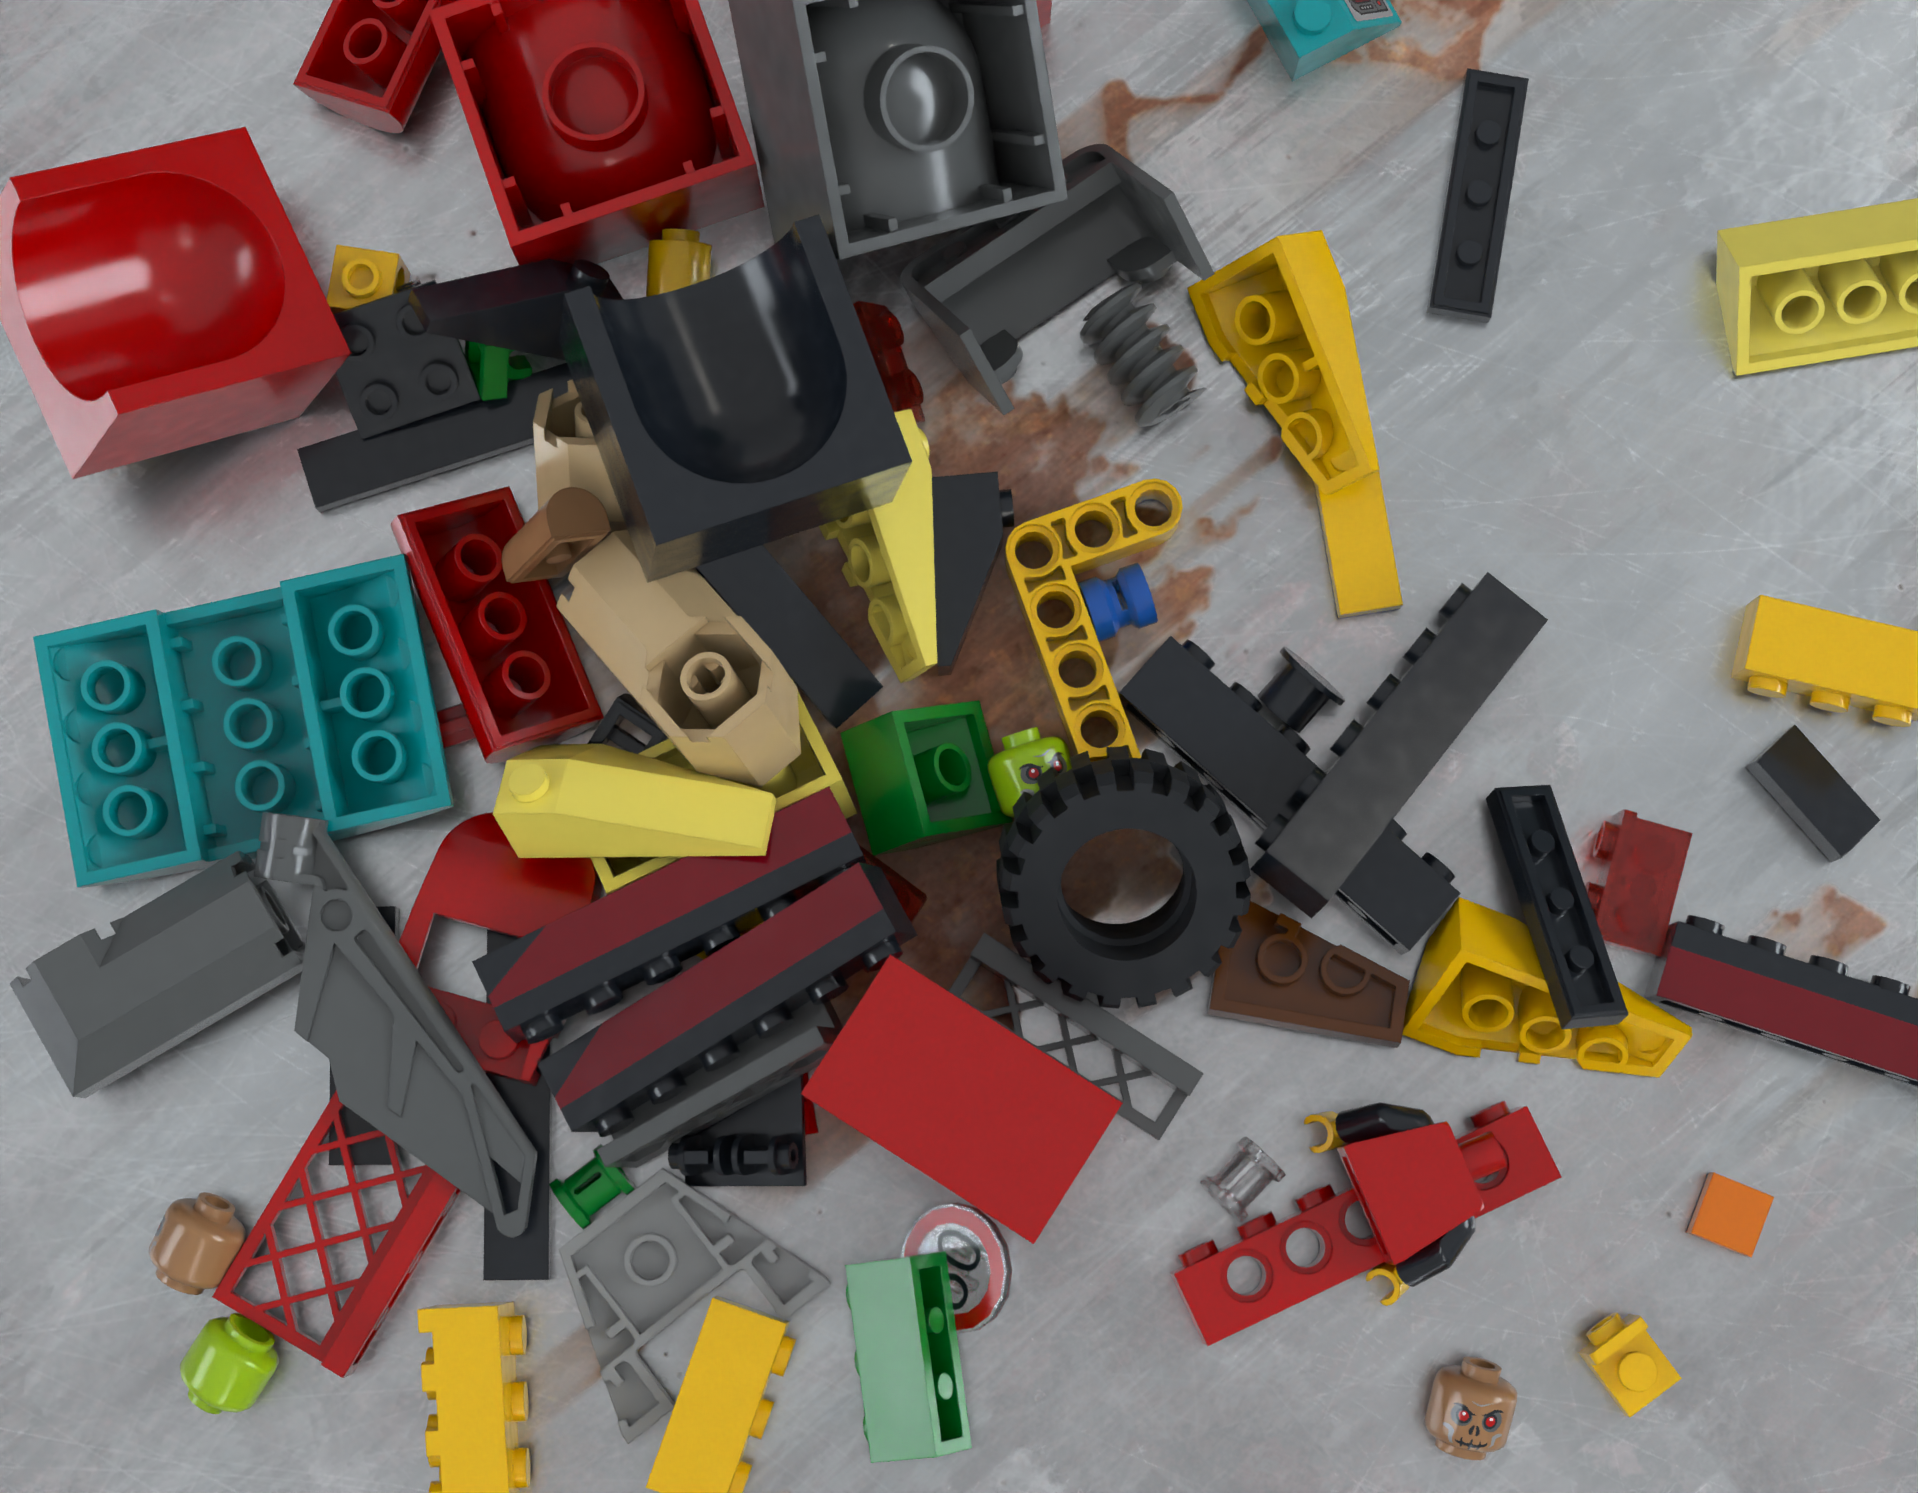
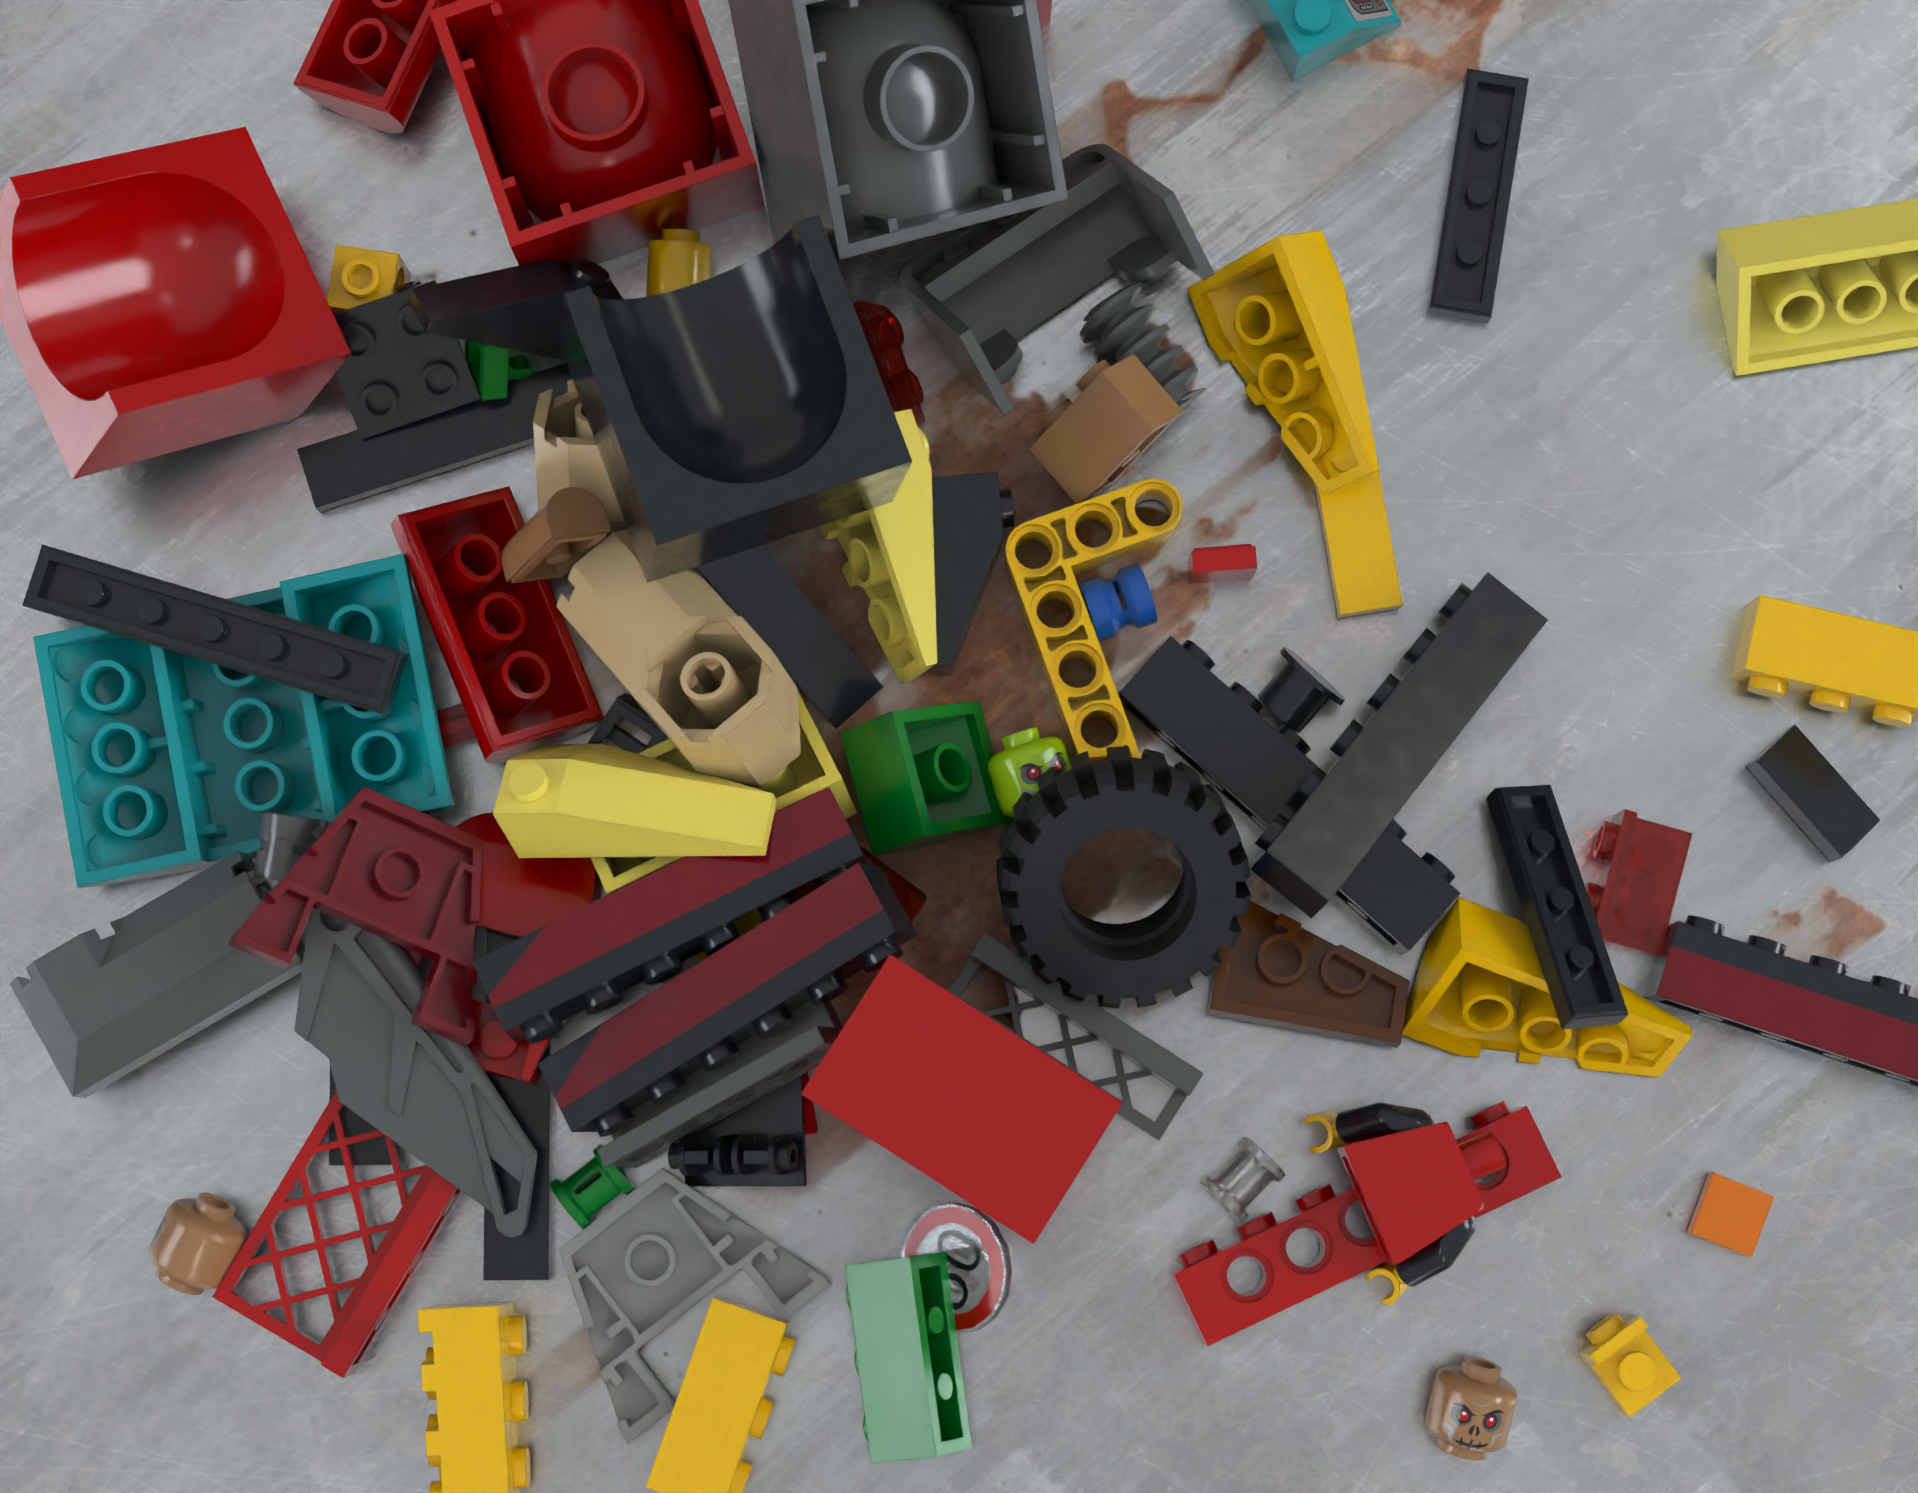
lime head [179,1313,279,1414] -> none
none -> black tile [22,544,408,717]
none -> dark red wing [228,786,482,1046]
none -> medium nougat brick [1029,354,1183,504]
none -> red tile [1187,544,1257,584]

